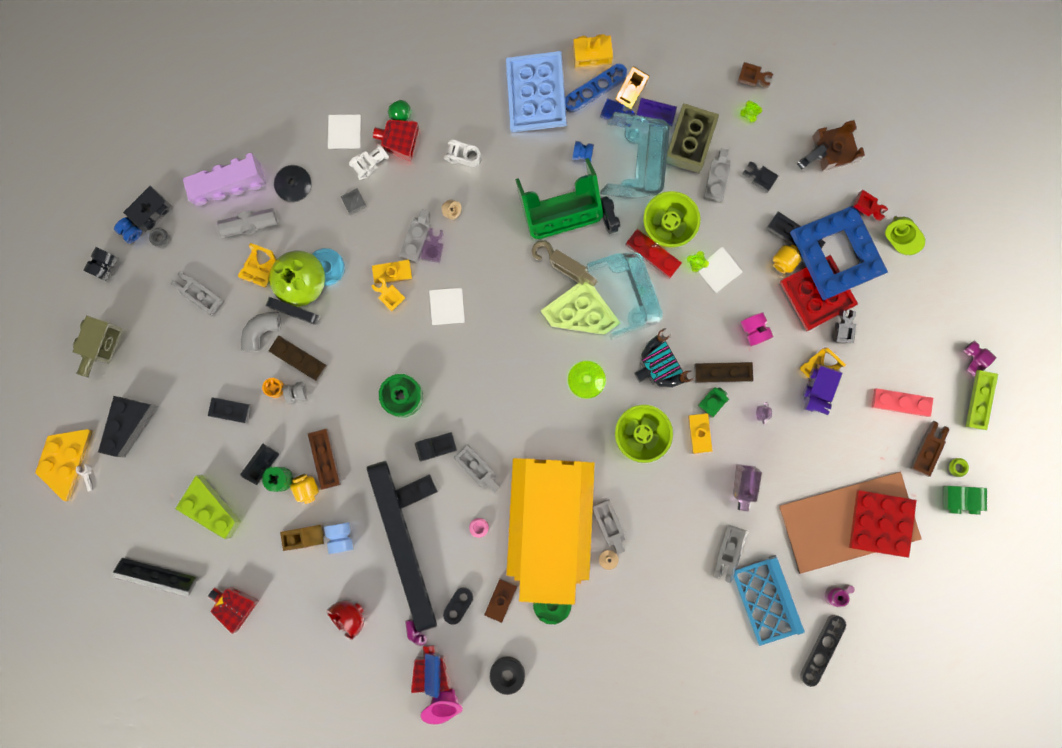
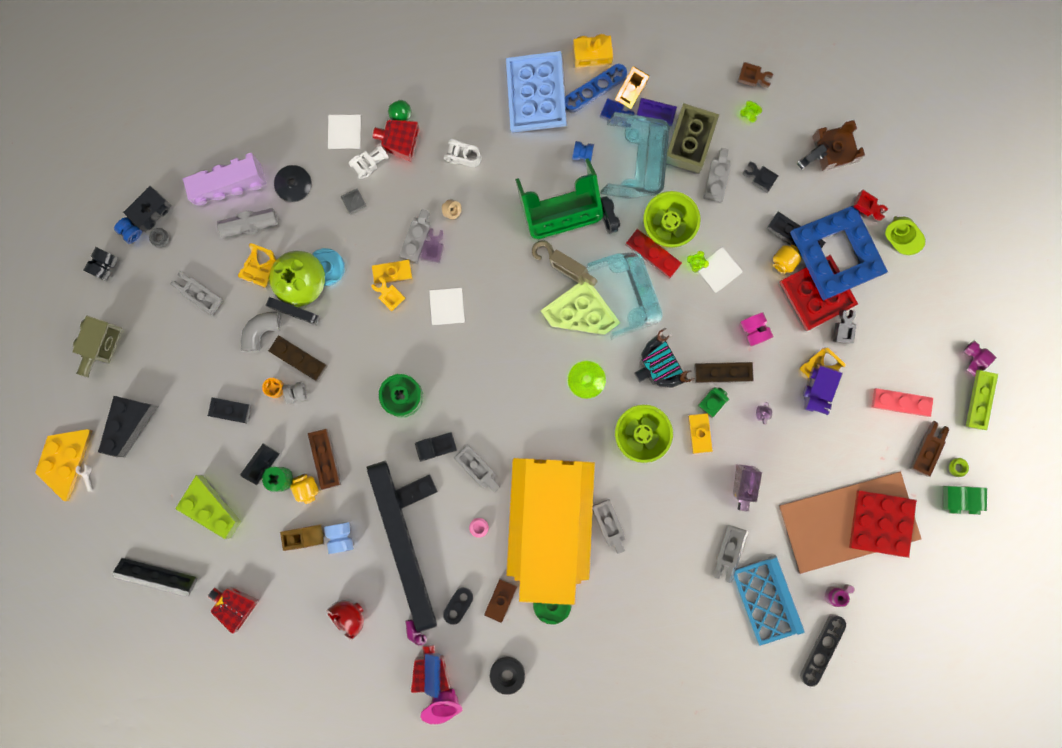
tan tile [599,550,619,570] -> none

